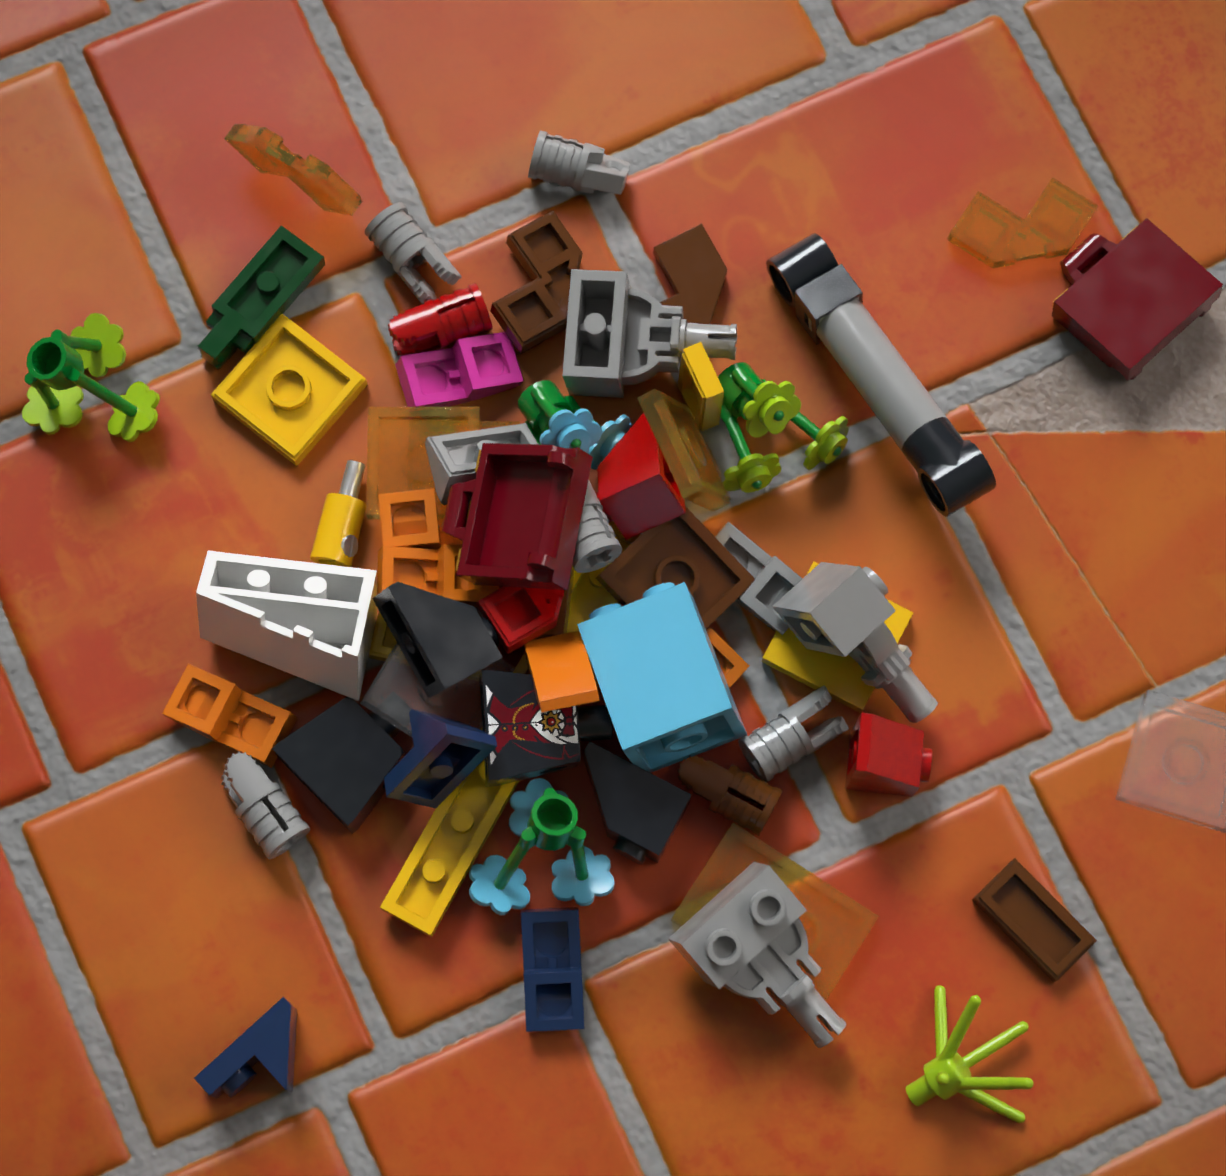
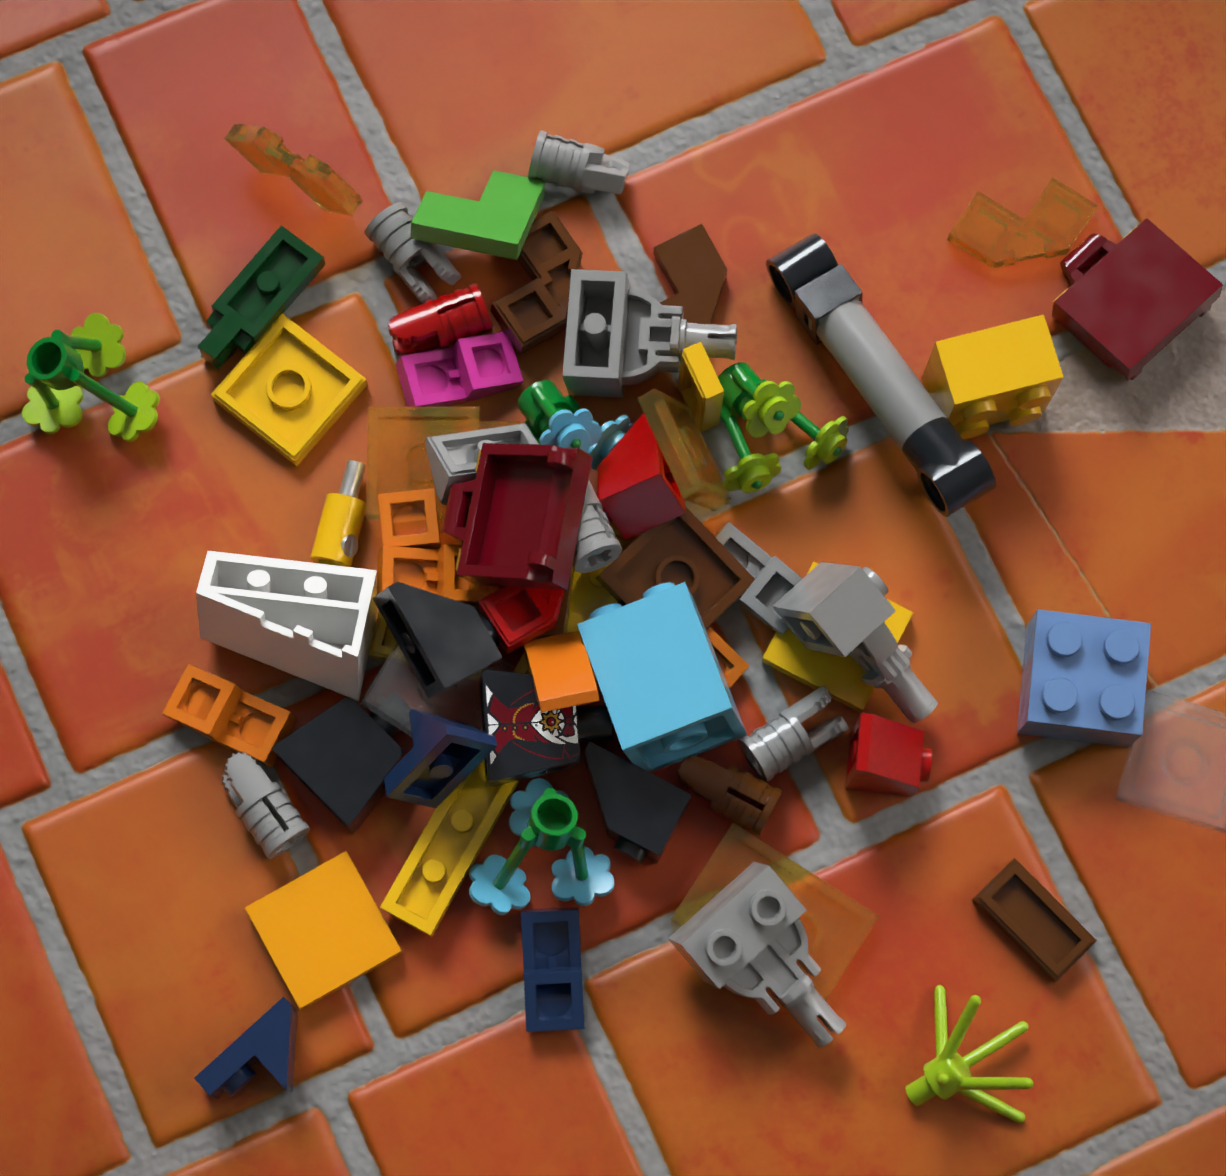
none -> light orange tile [245,851,403,1010]
none -> bright green tile [411,170,545,260]
none -> yellow brick [922,314,1064,439]
none -> medium blue brick [1017,609,1151,747]

